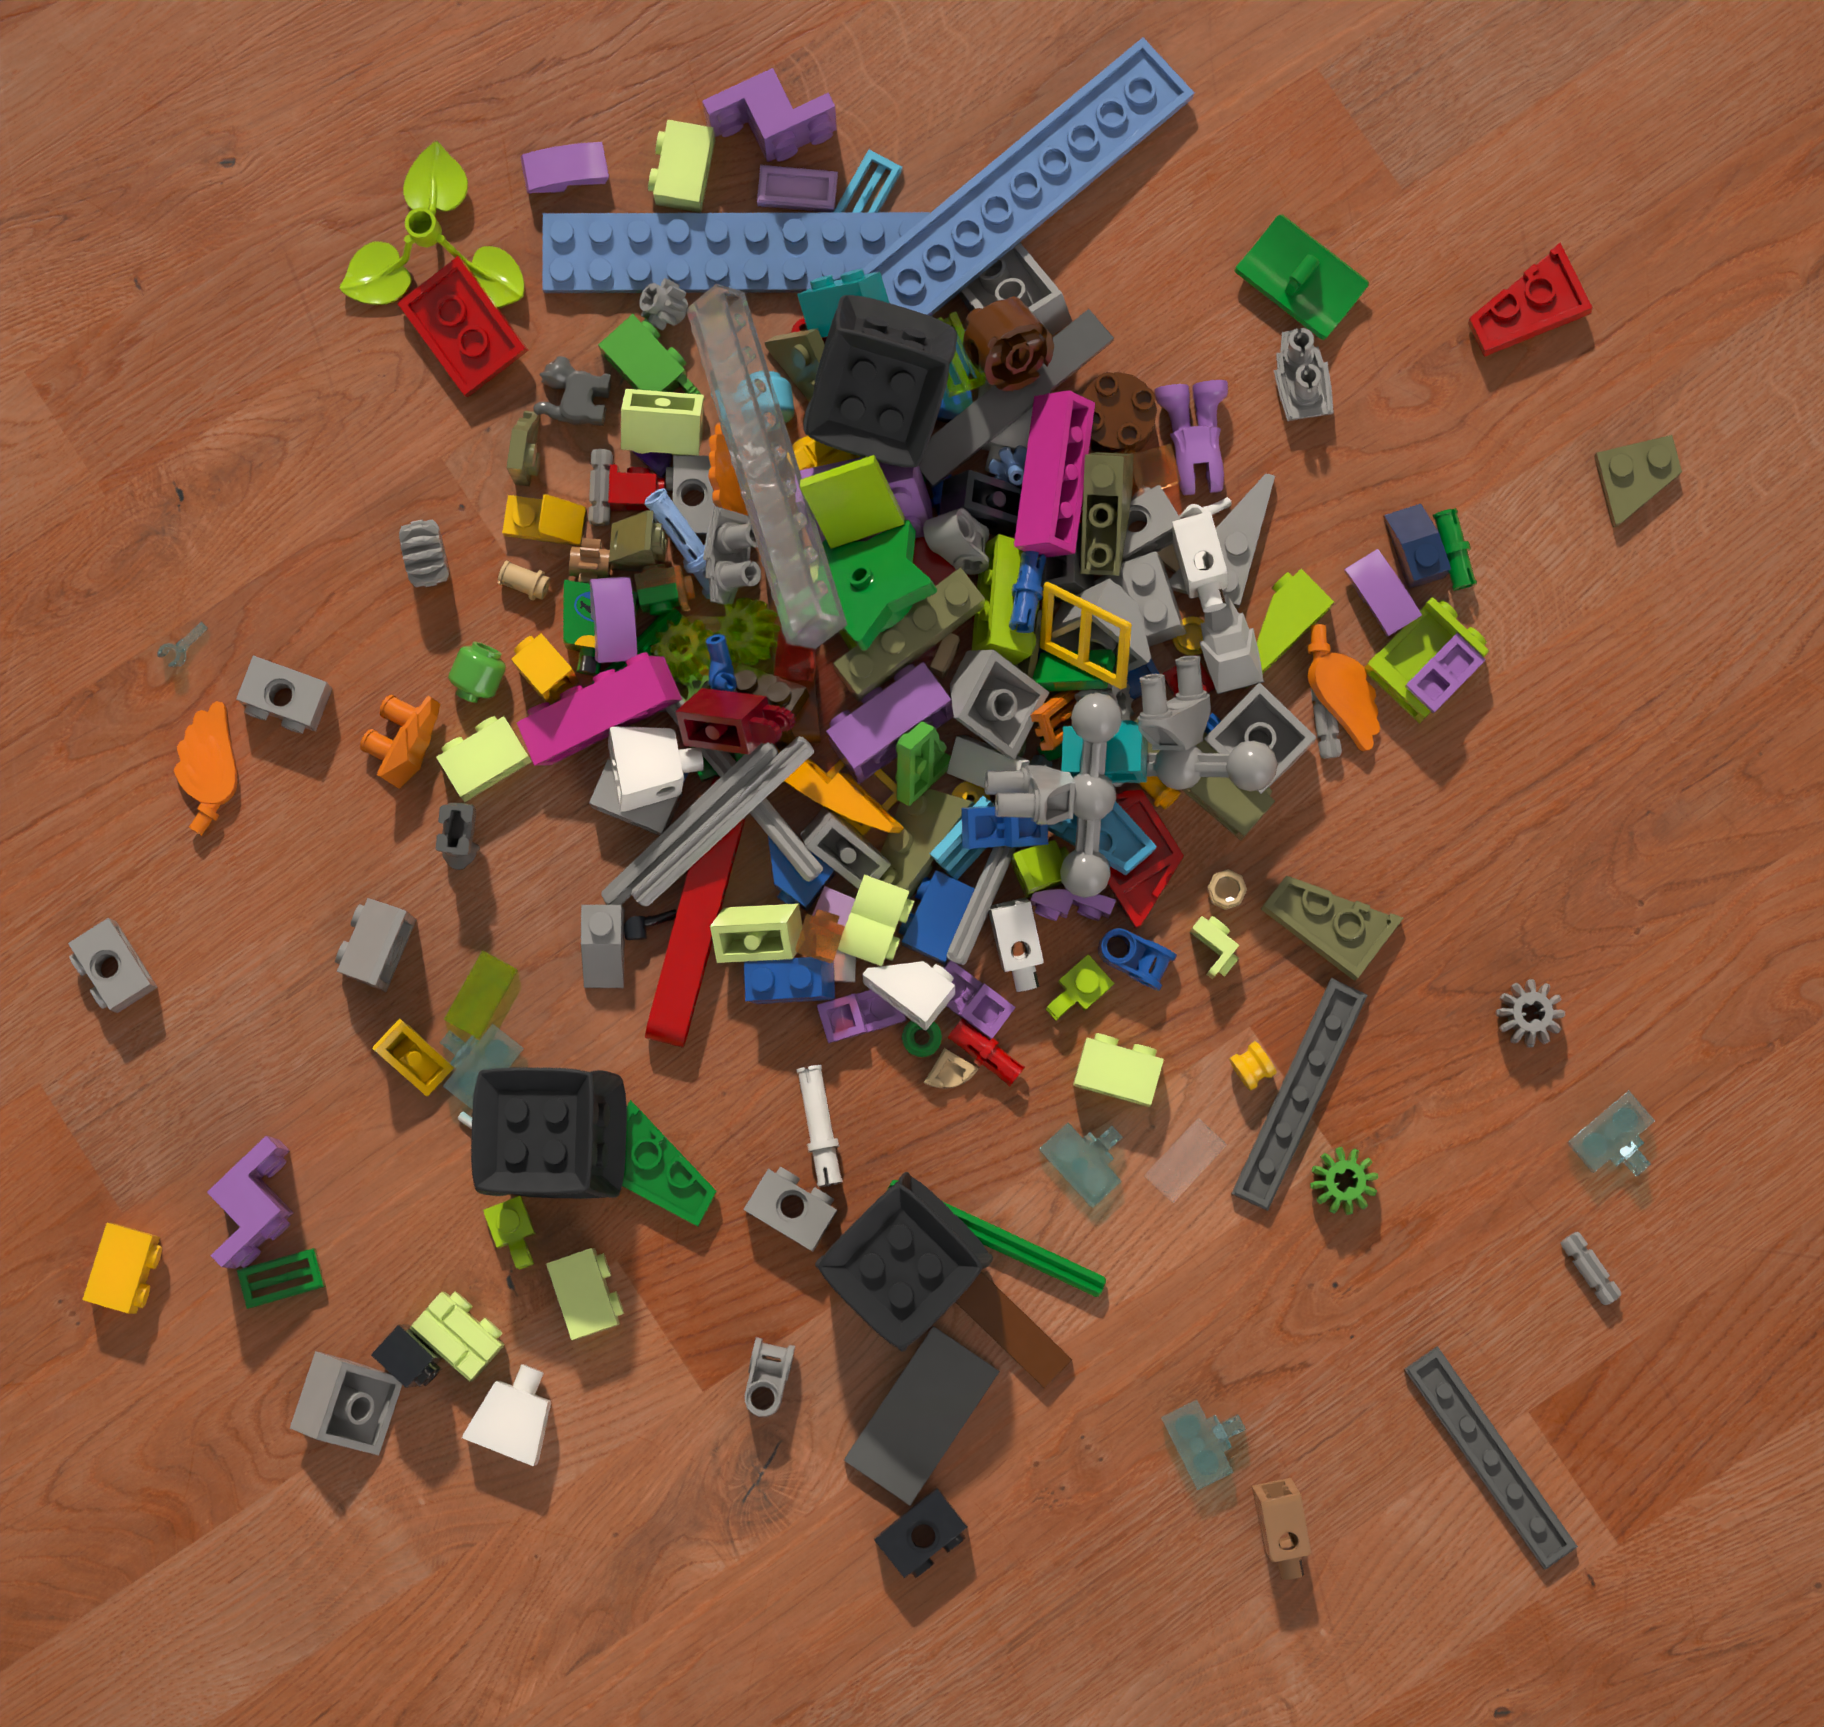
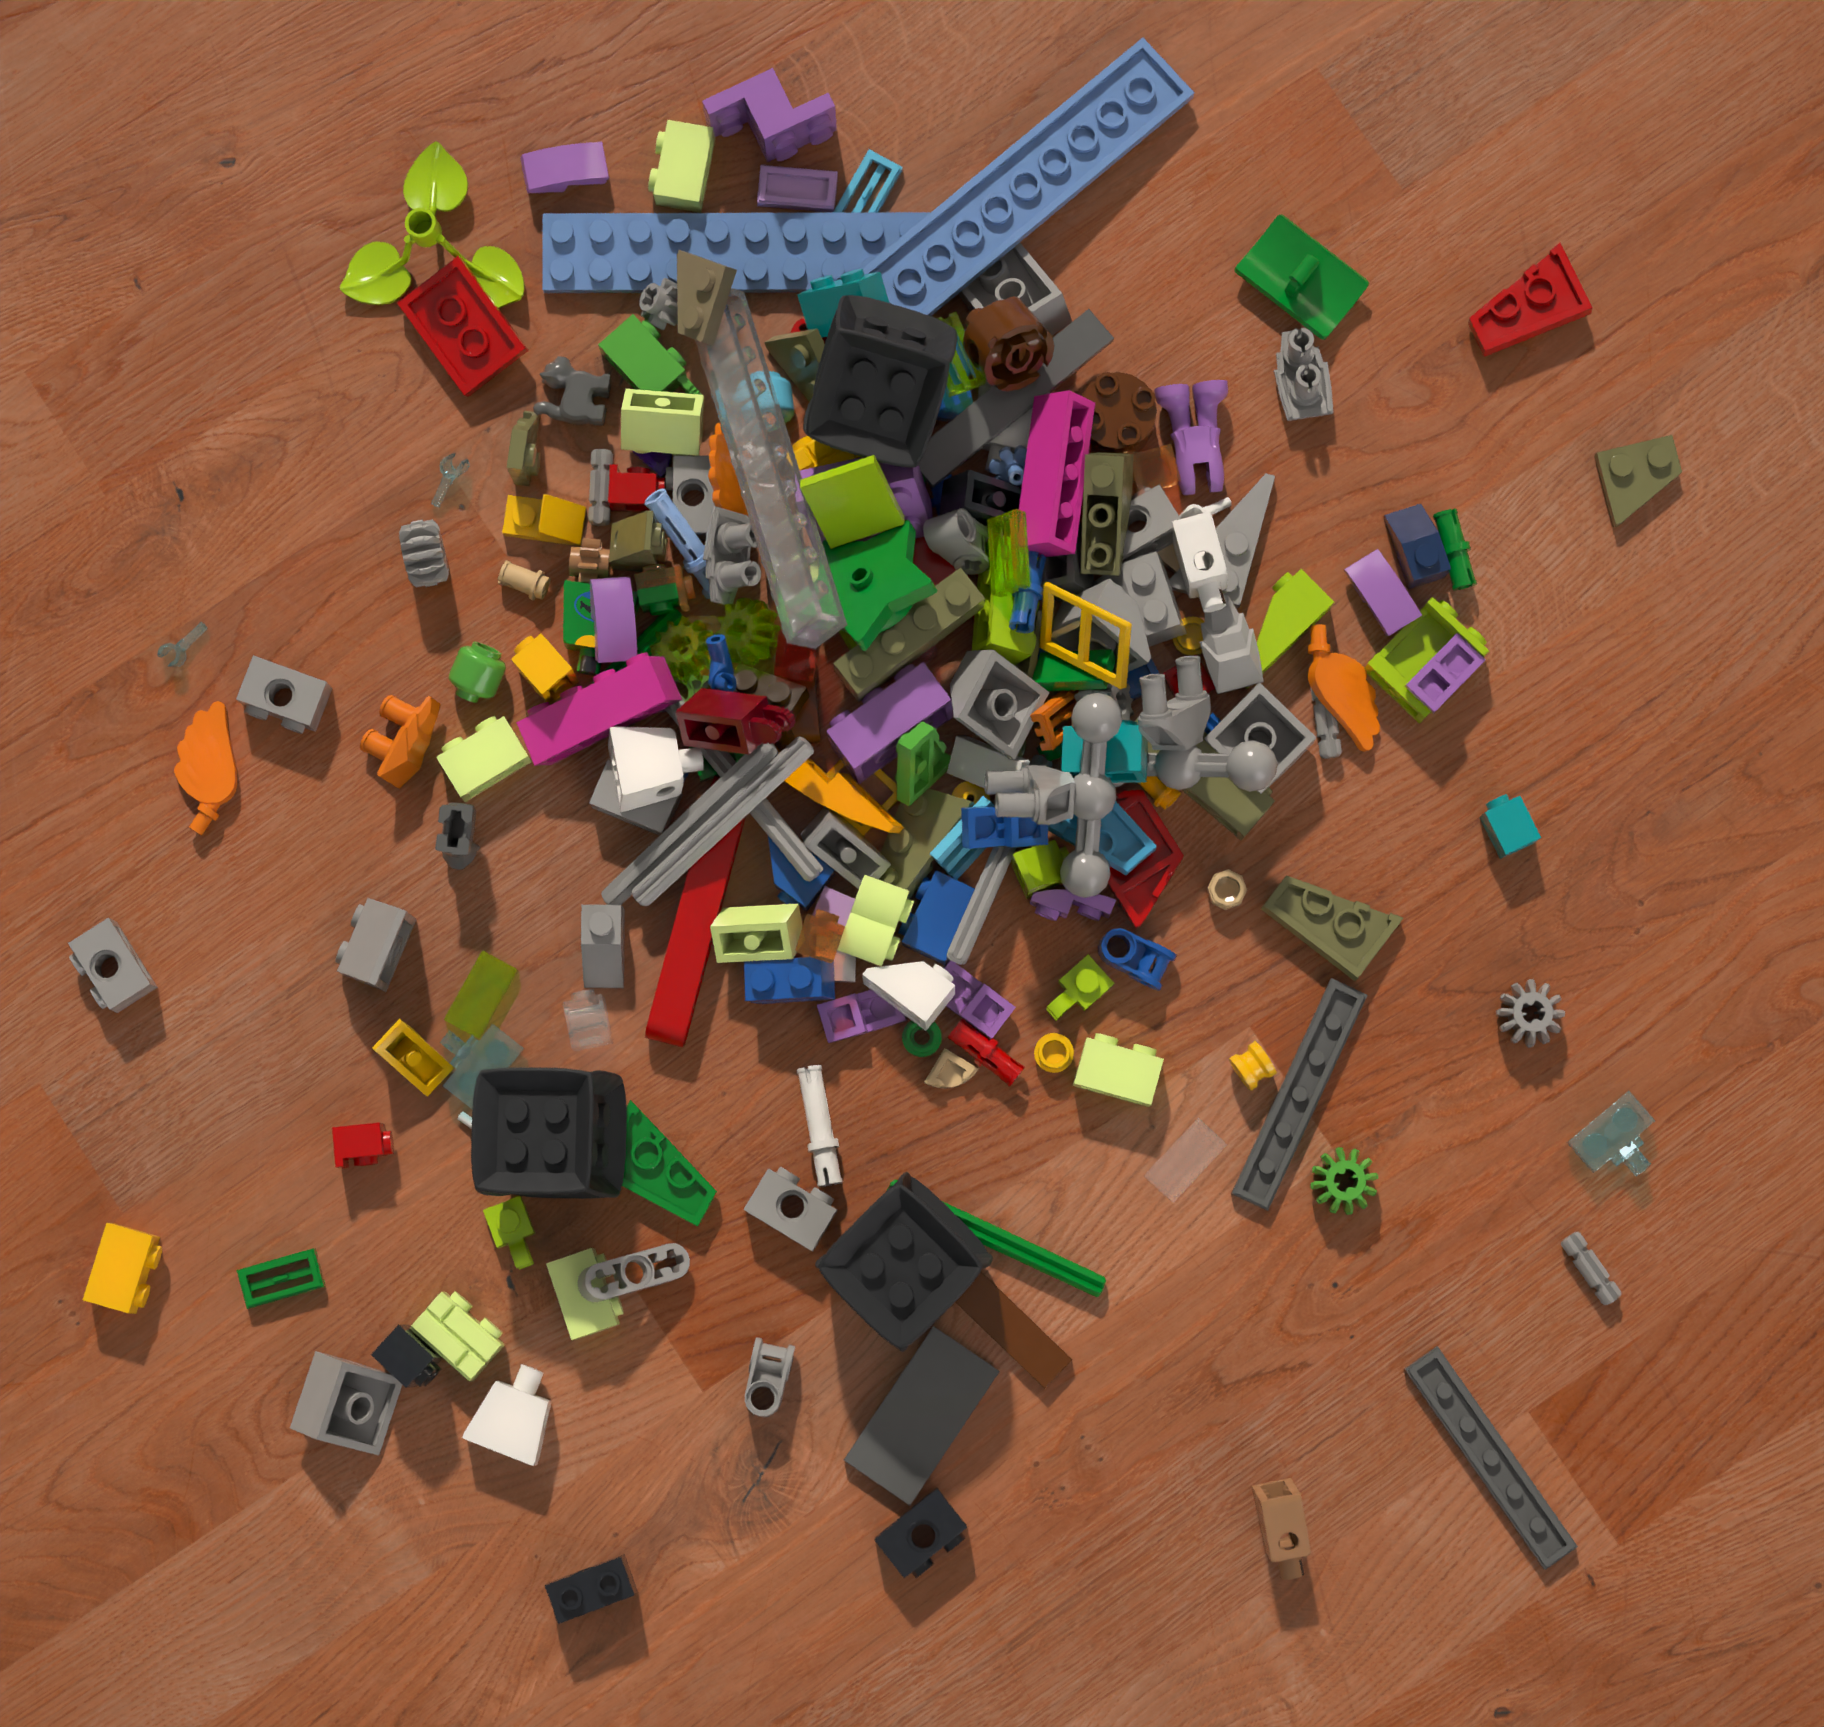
medium lavender bracket [207,1136,293,1268] -> none
black hand [624,909,677,940] -> none
tan tile [930,633,960,678] -> none
white torso [989,897,1044,992] -> none
clear light blue hinge [1038,1123,1122,1208] -> none
clear light blue hinge [1161,1399,1246,1490] -> none
yellowish green bracket [1190,916,1239,979] -> none
none -> red brick [332,1122,394,1169]
none -> clear light blue hand [431,452,470,508]
none -> black brick [545,1554,638,1624]
none -> clear brick [563,989,614,1051]
none -> light grey beam [578,1243,690,1302]
none -> dark tan wing [677,250,737,345]
none -> clear neon green tile [987,509,1030,597]
none -> yellow plate [1034,1033,1074,1073]
none -> teal brick [1479,794,1541,859]

